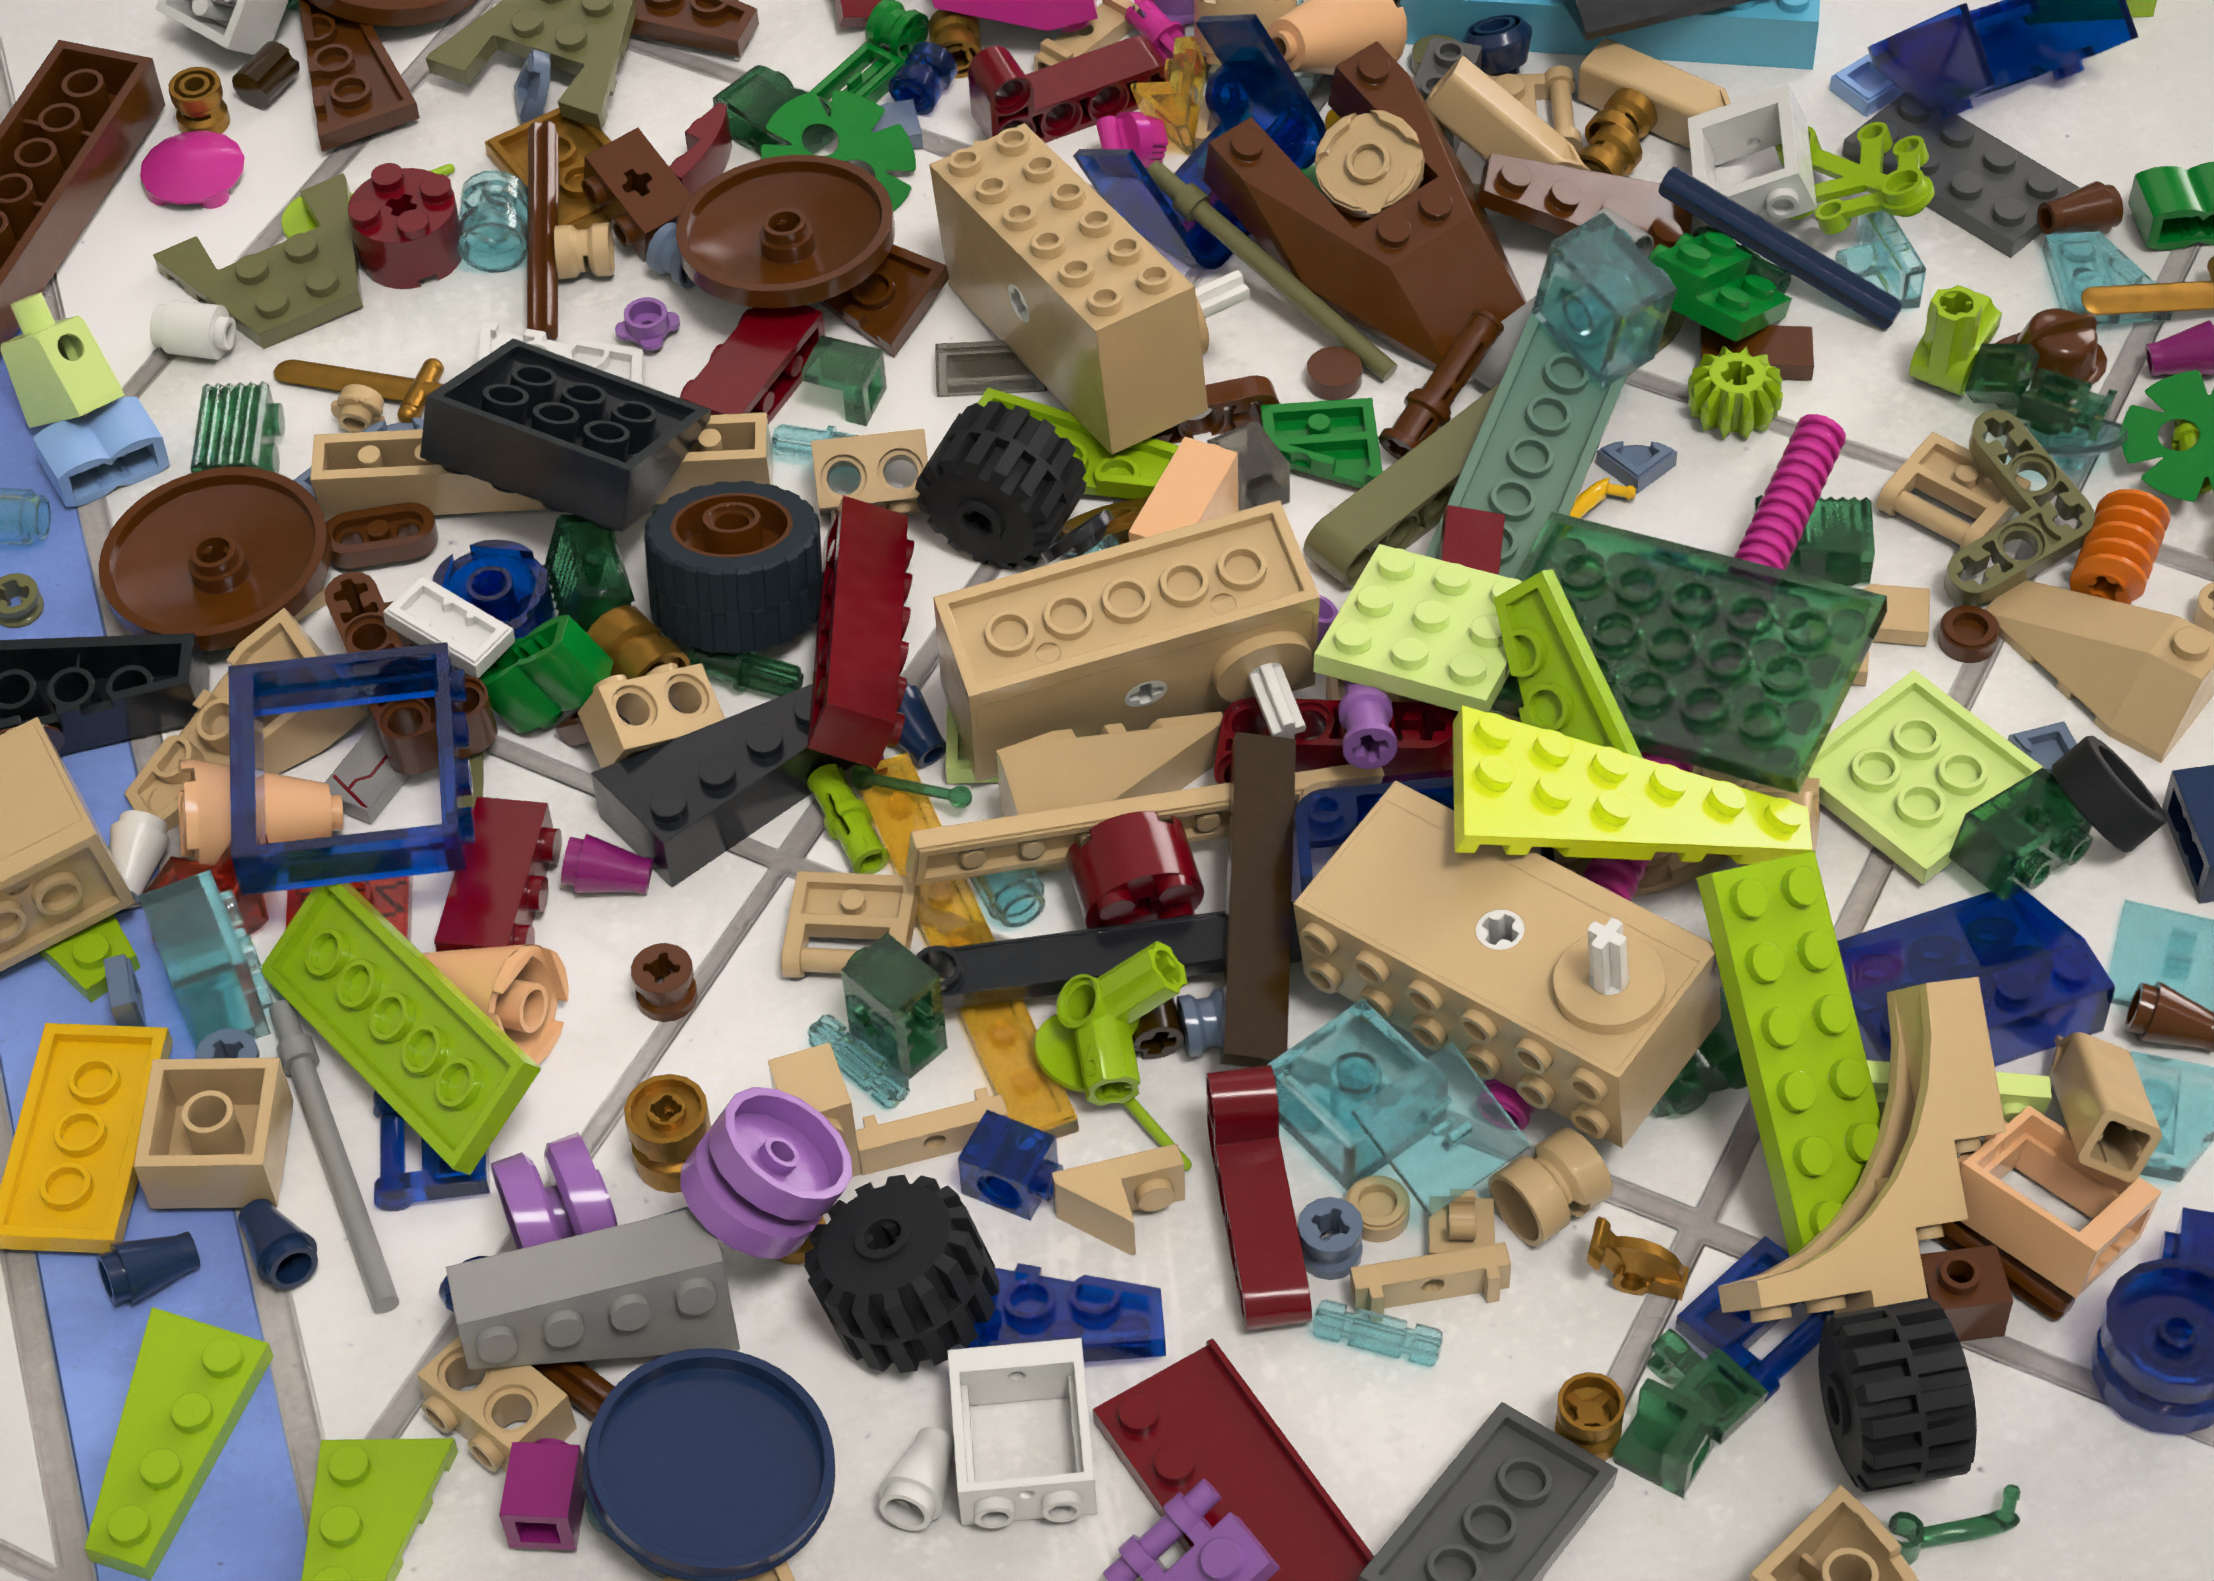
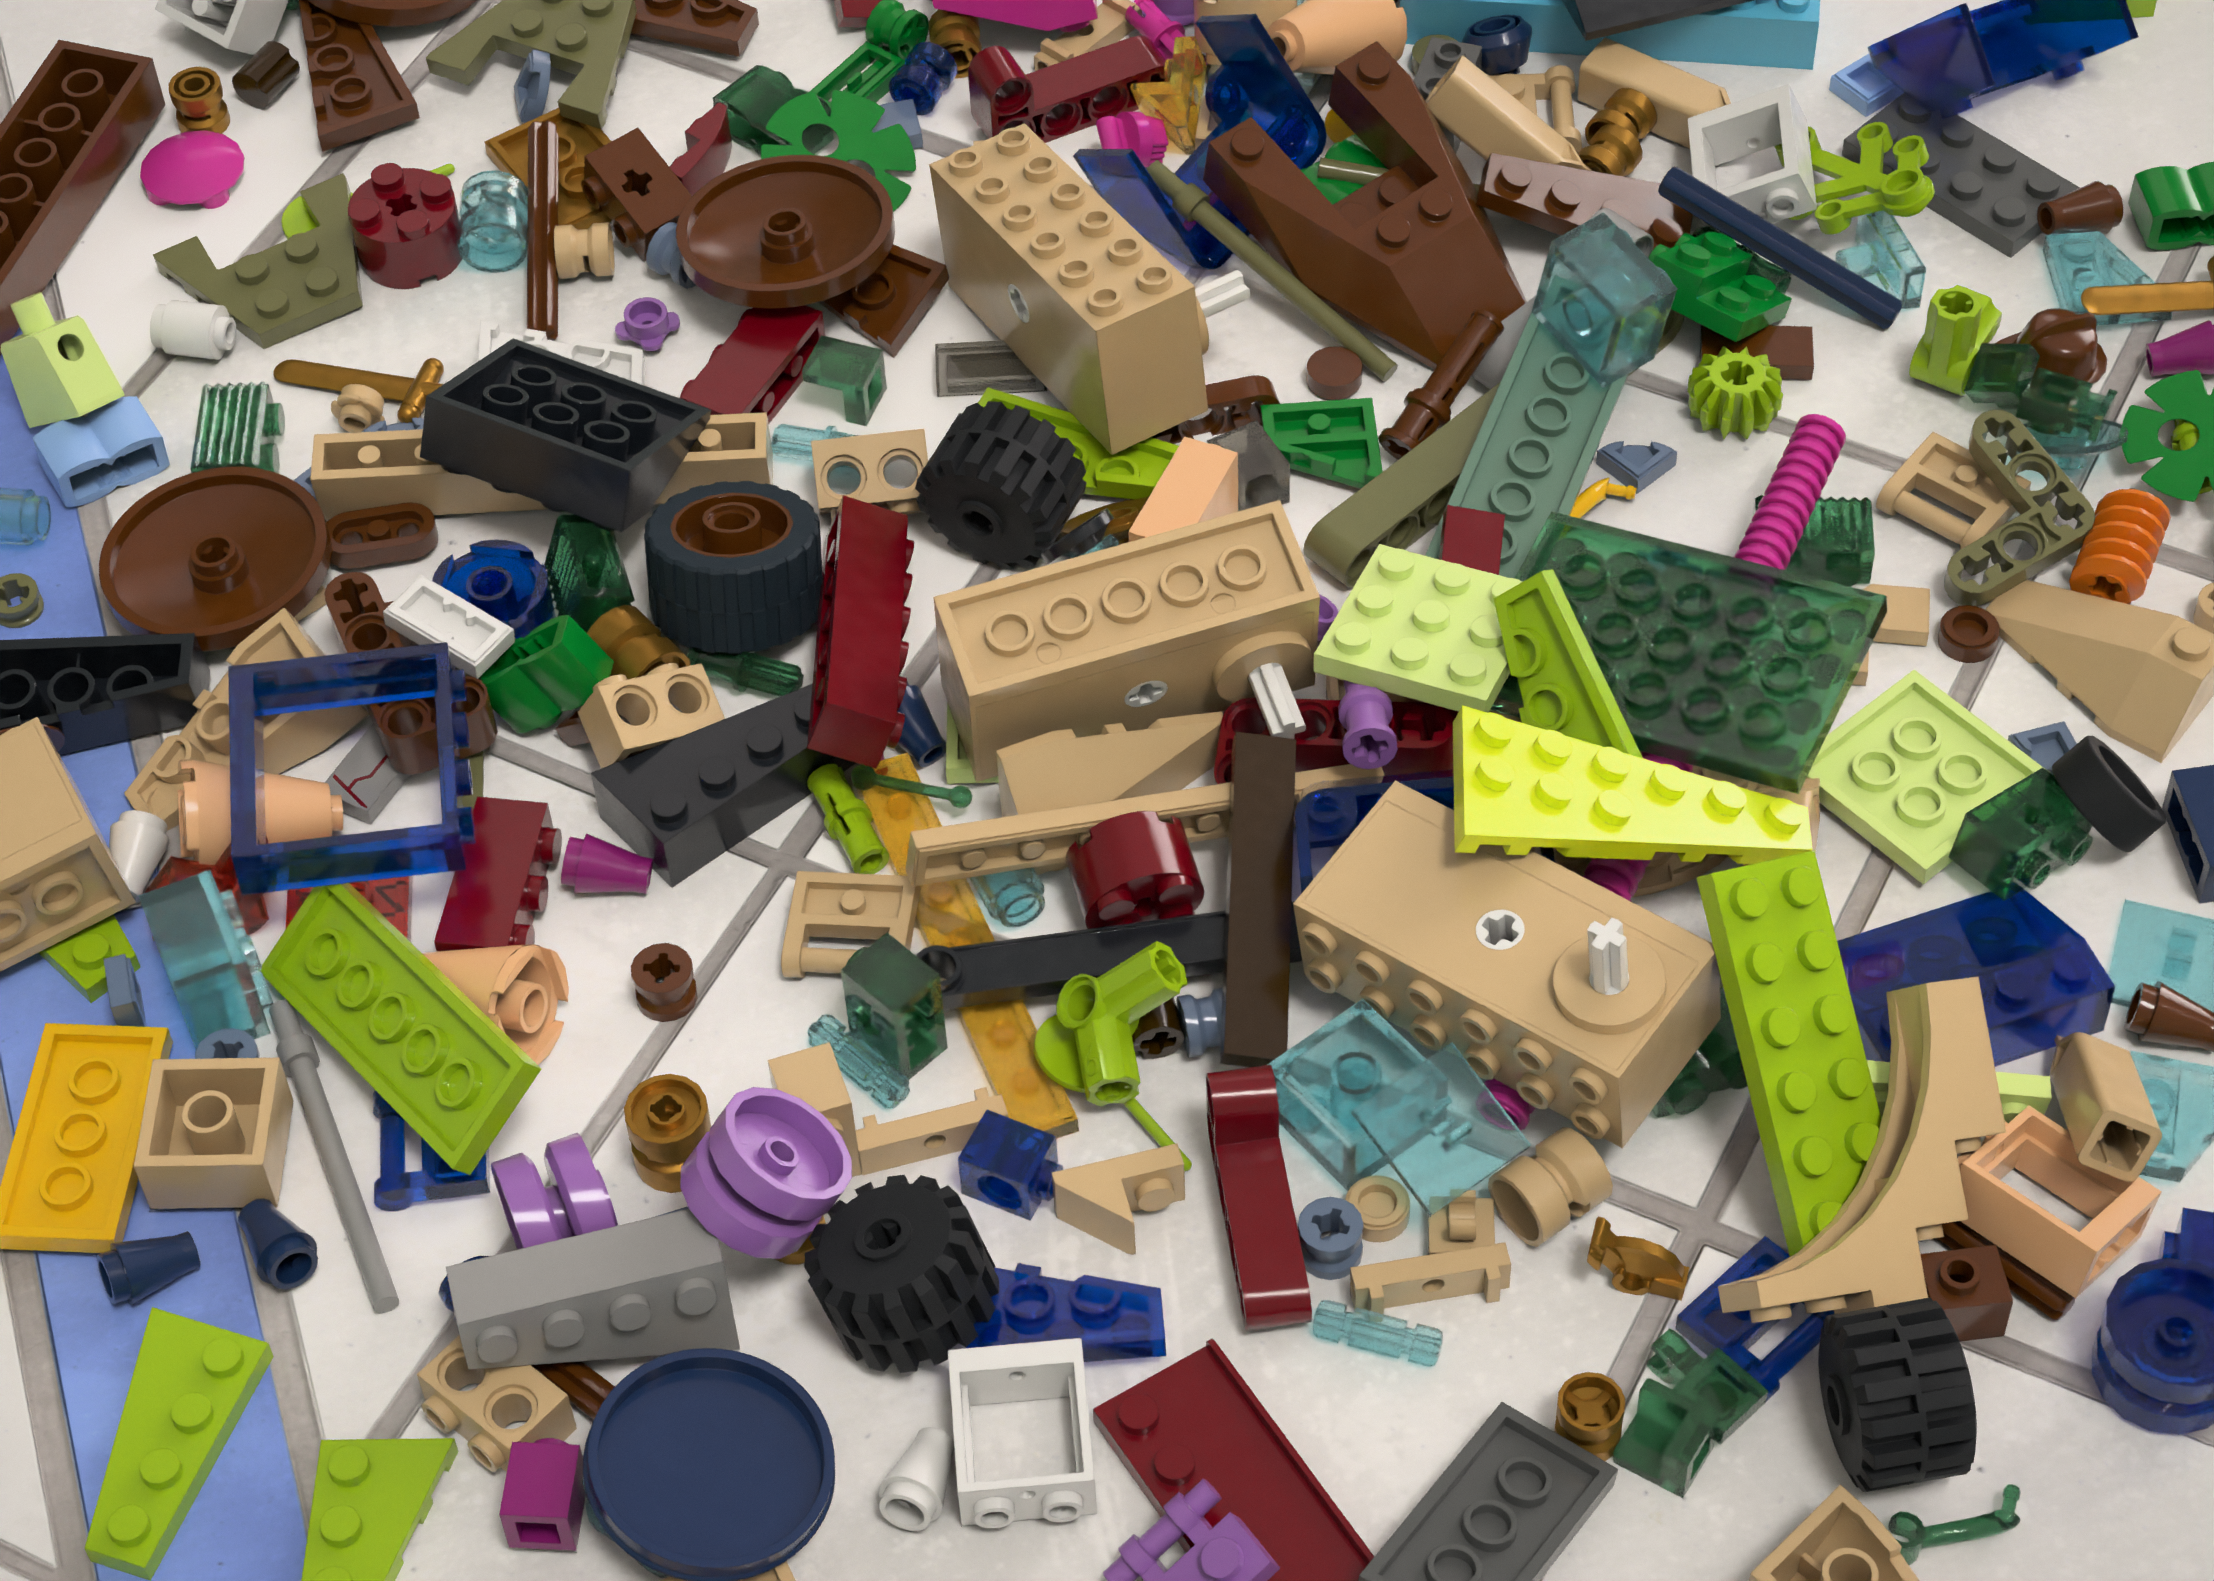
tan tile [1315,110,1425,218] -> none

